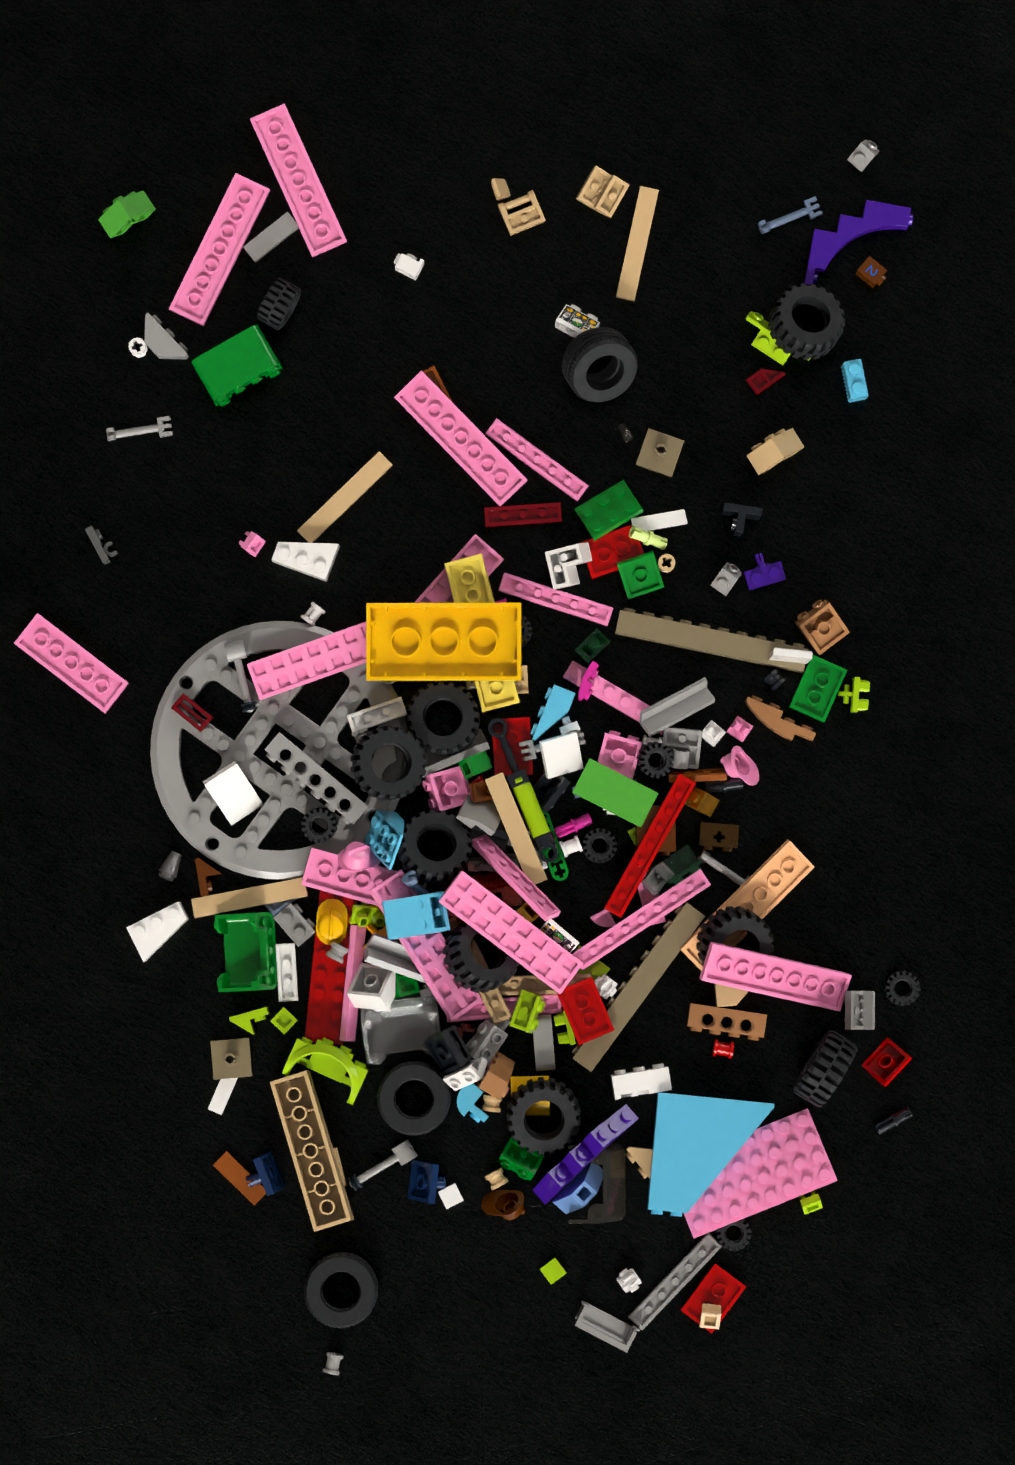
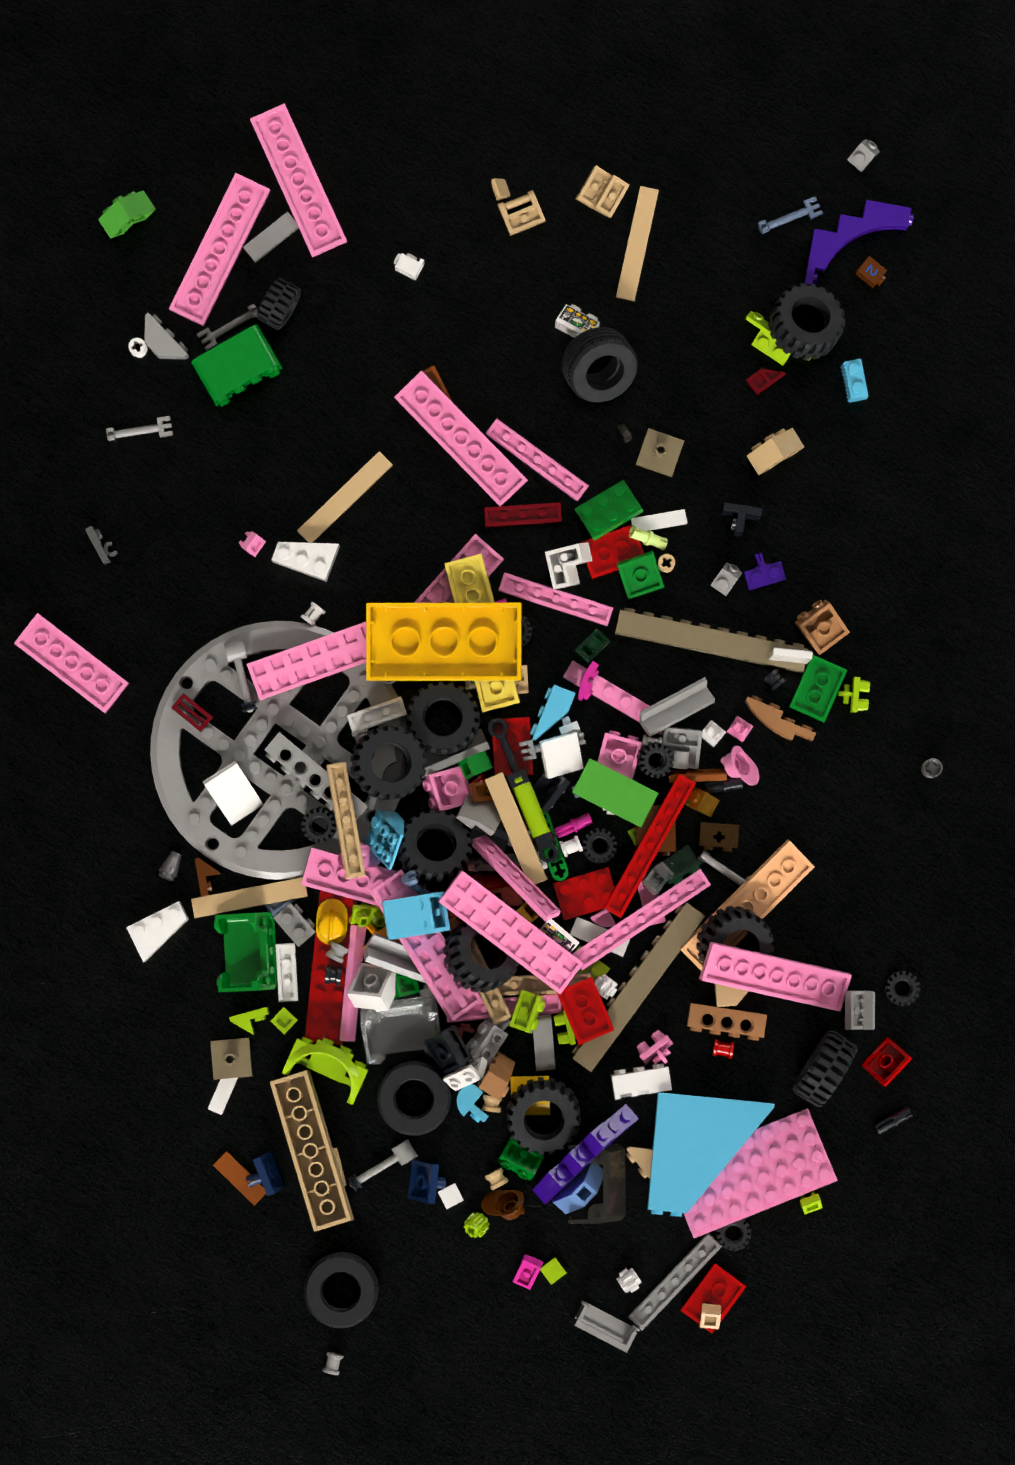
none -> light grey hinge [197,304,258,351]
none -> black wheel [324,965,343,986]
none -> tan tile [326,762,365,879]
none -> lime gear [464,1212,489,1238]
none -> dark pink slope [513,1254,543,1290]
none -> red plate [553,867,615,920]
none -> white tile [570,917,630,957]
none -> bright pink hips [637,1030,673,1064]
none -> flat silver wheel [921,758,942,778]

